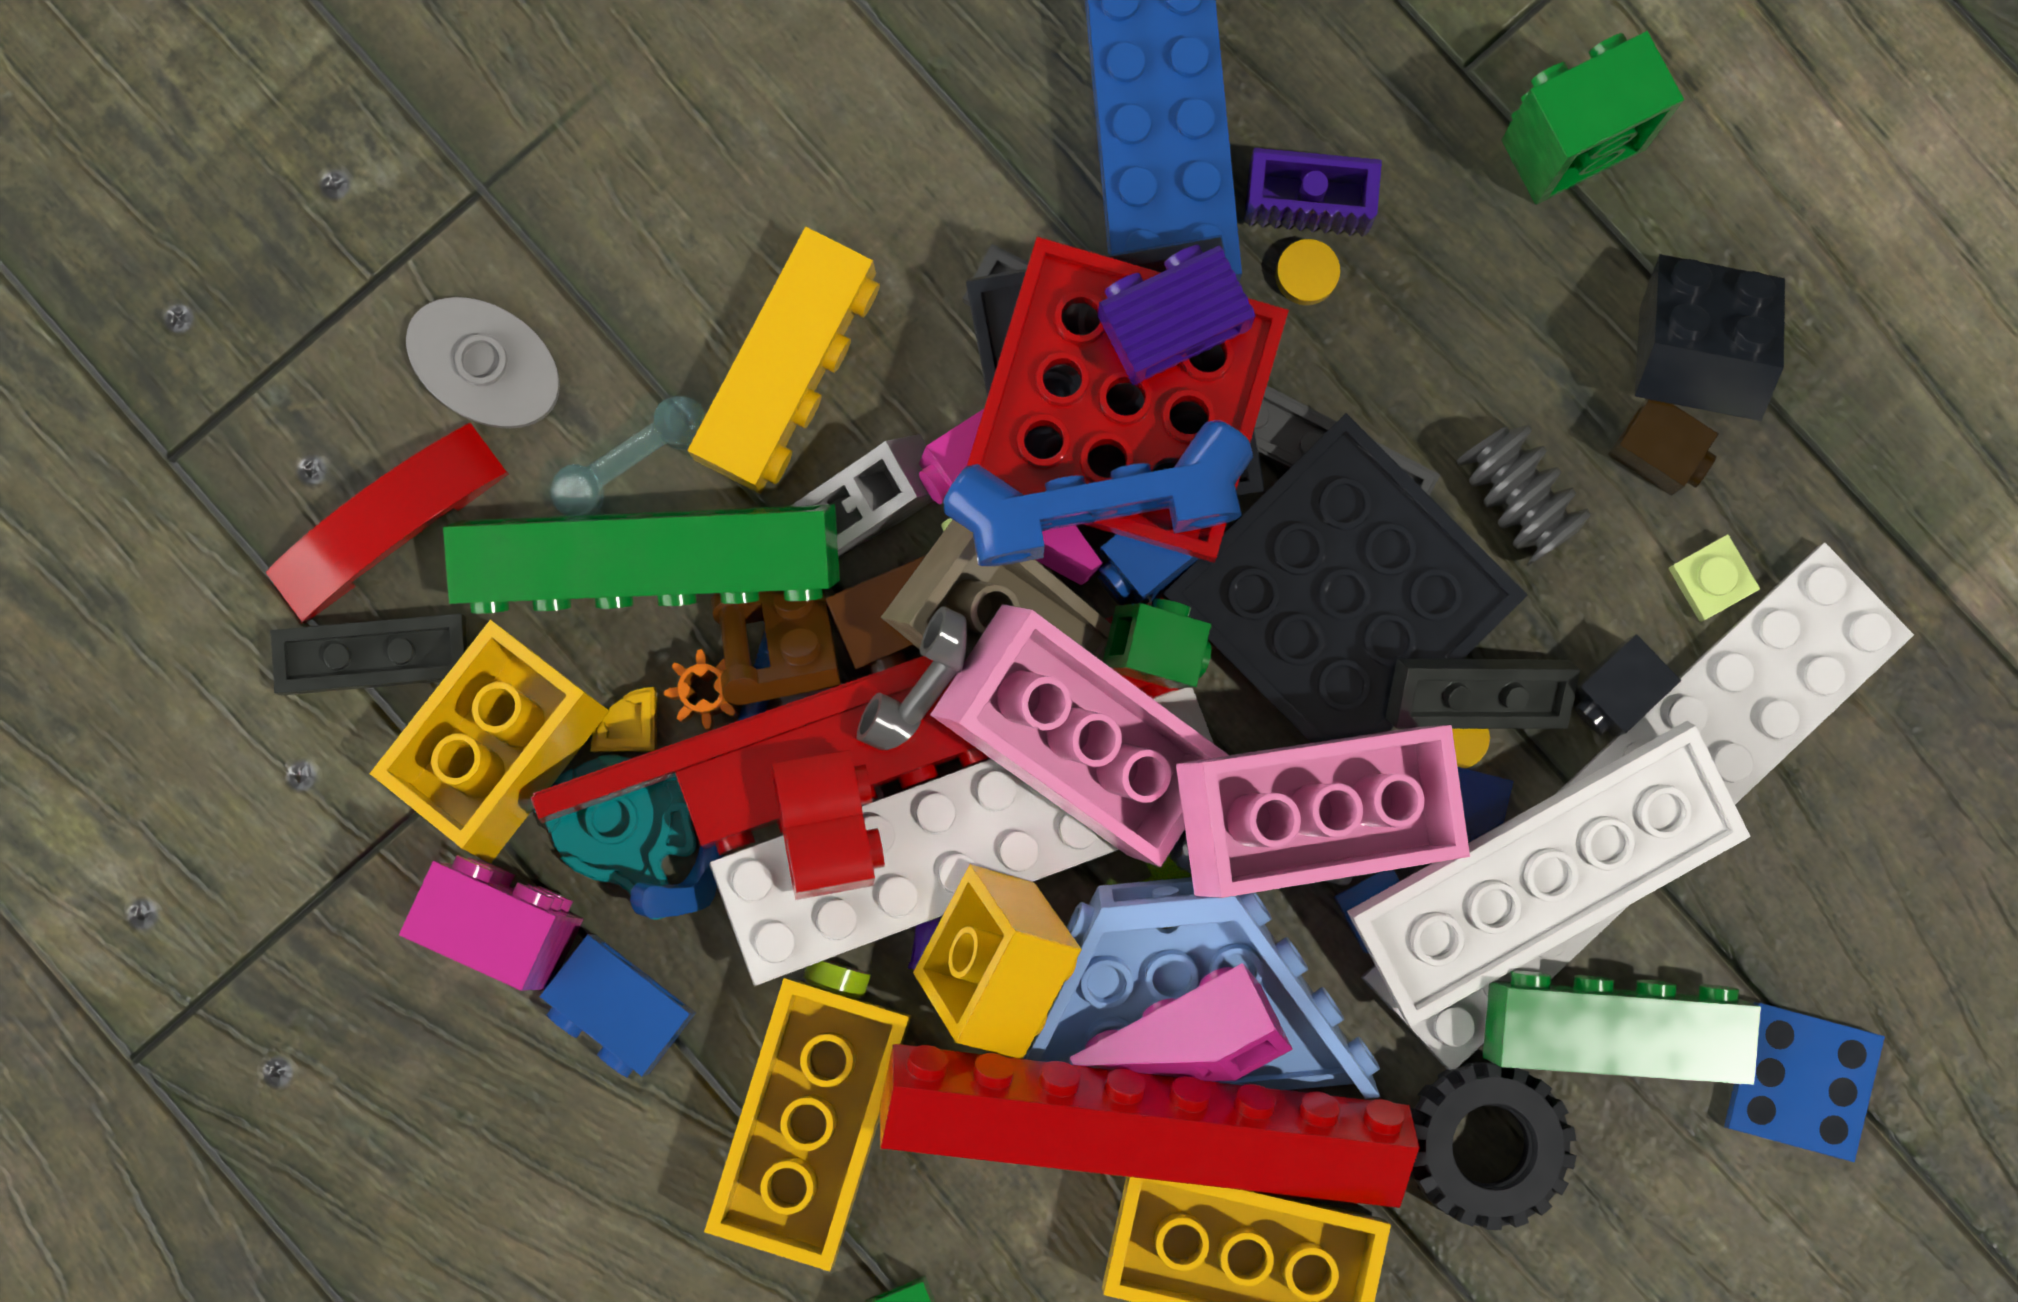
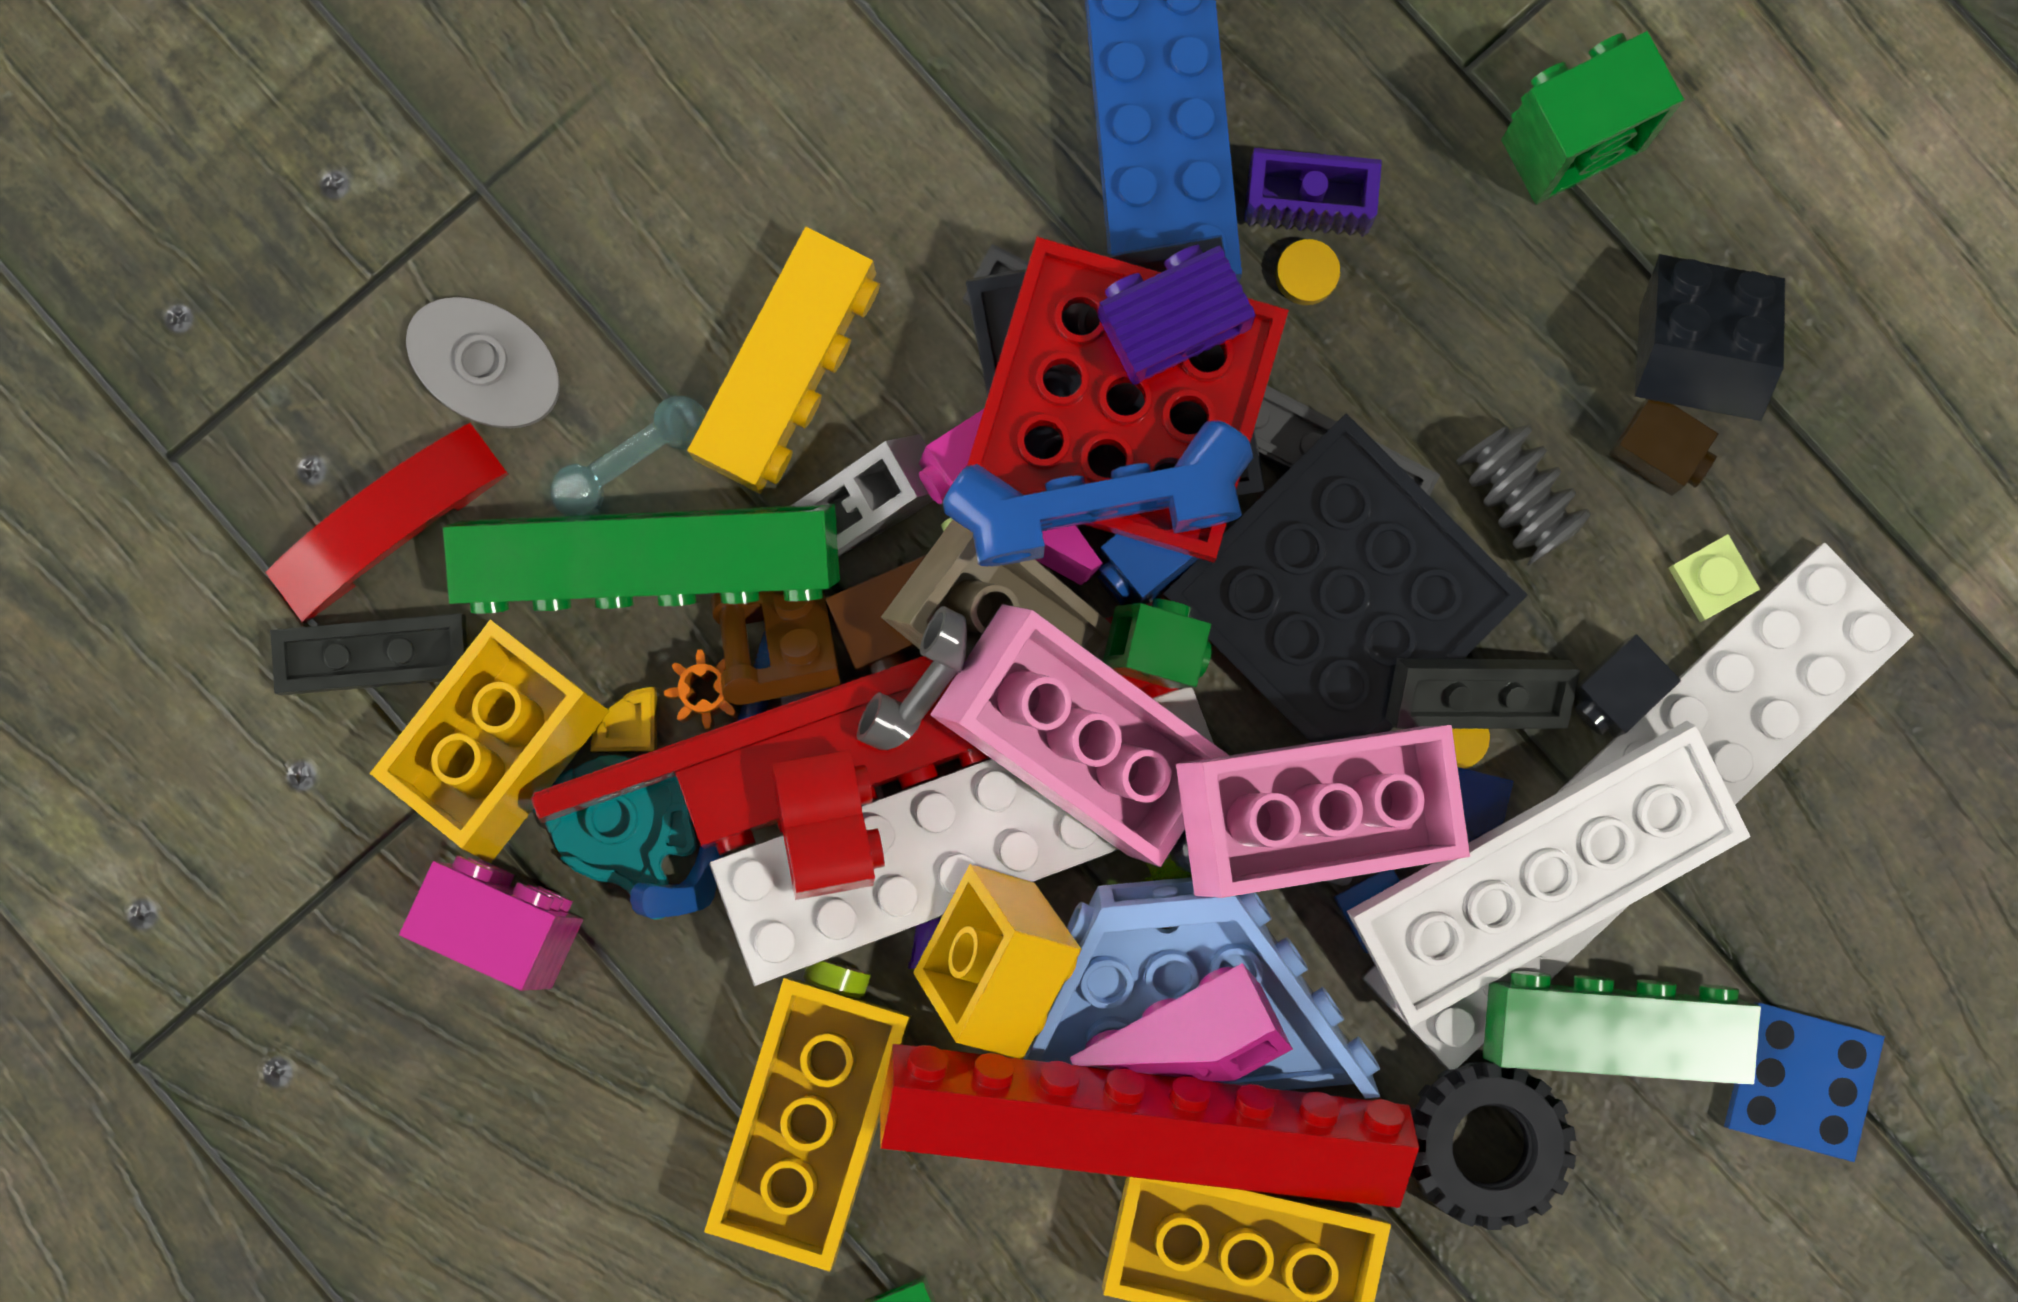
blue brick [539,934,696,1078] -> none

